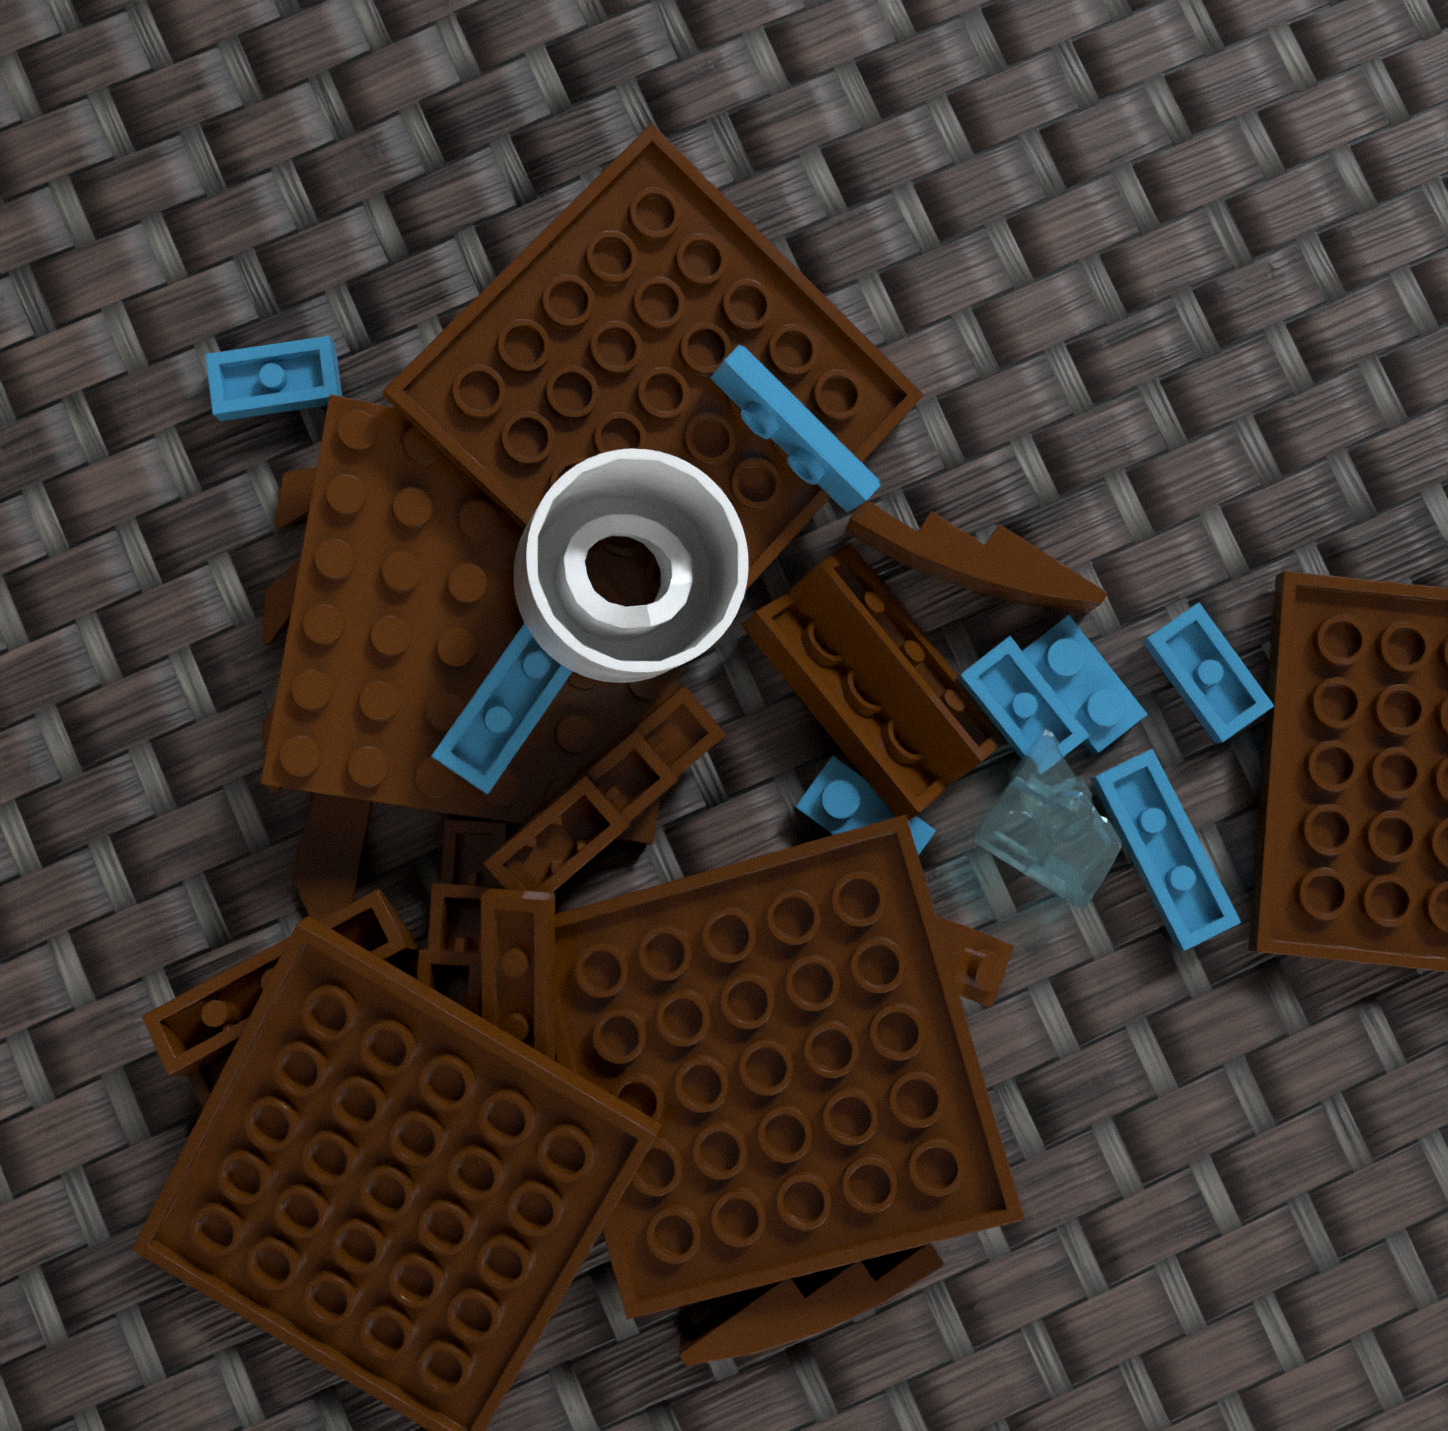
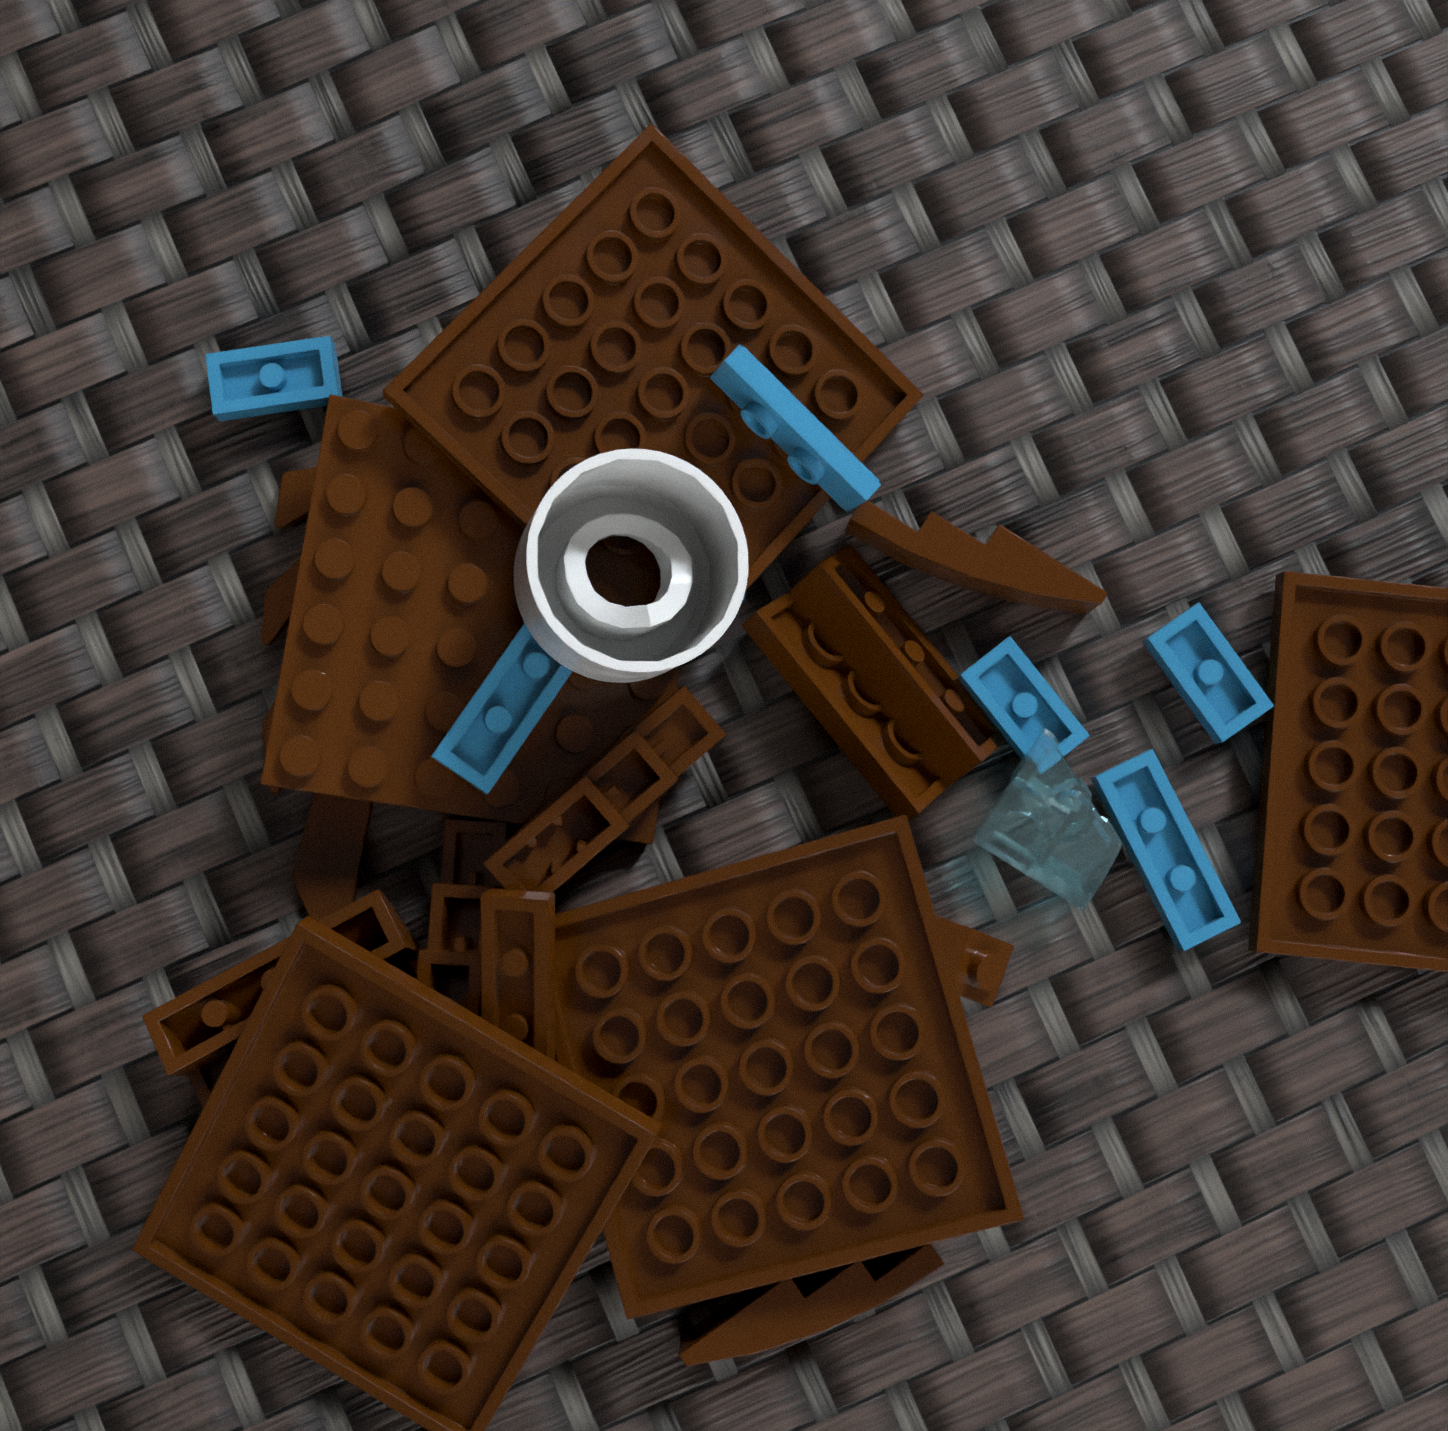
dark azure plate [794,756,936,855] -> none
dark azure plate [1023,615,1148,755] -> none

